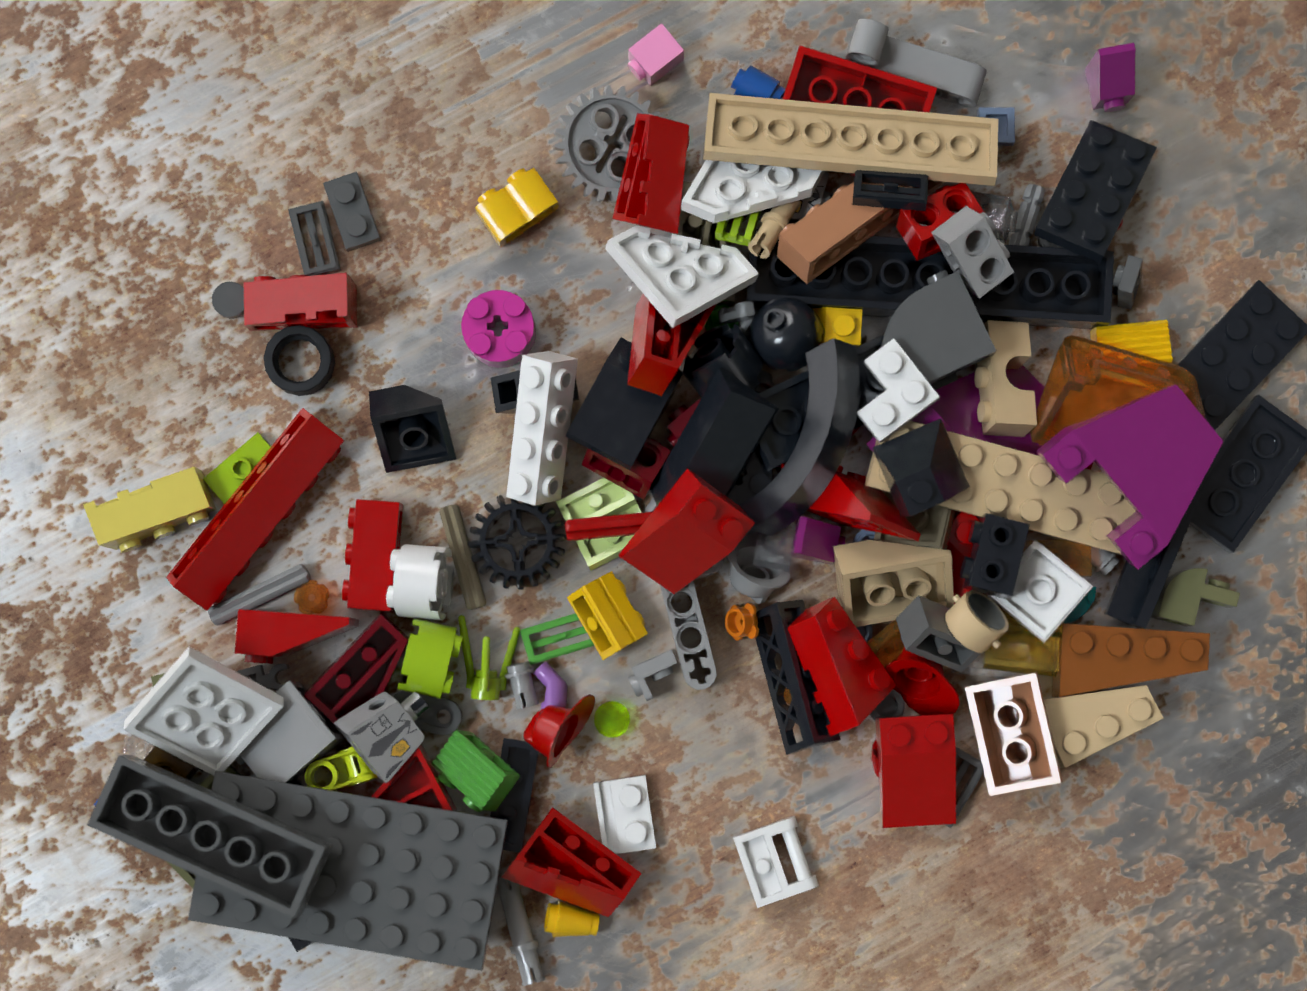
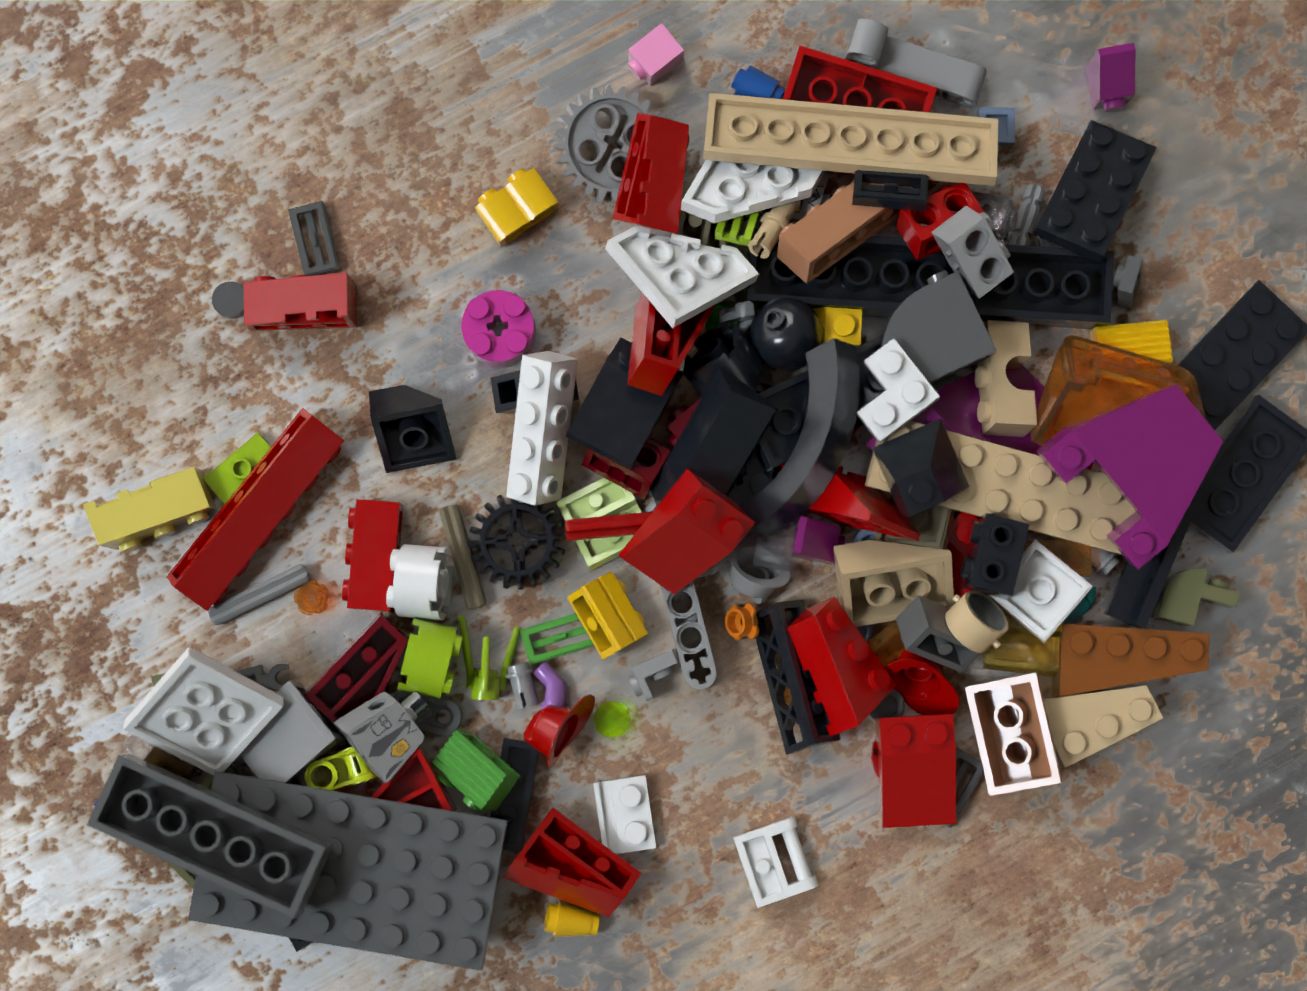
red slope [234,609,359,664] -> none
black tyre [263,325,335,396] -> none
dark grey plate [323,171,381,252] -> none
light grey pin [497,876,545,986] -> none

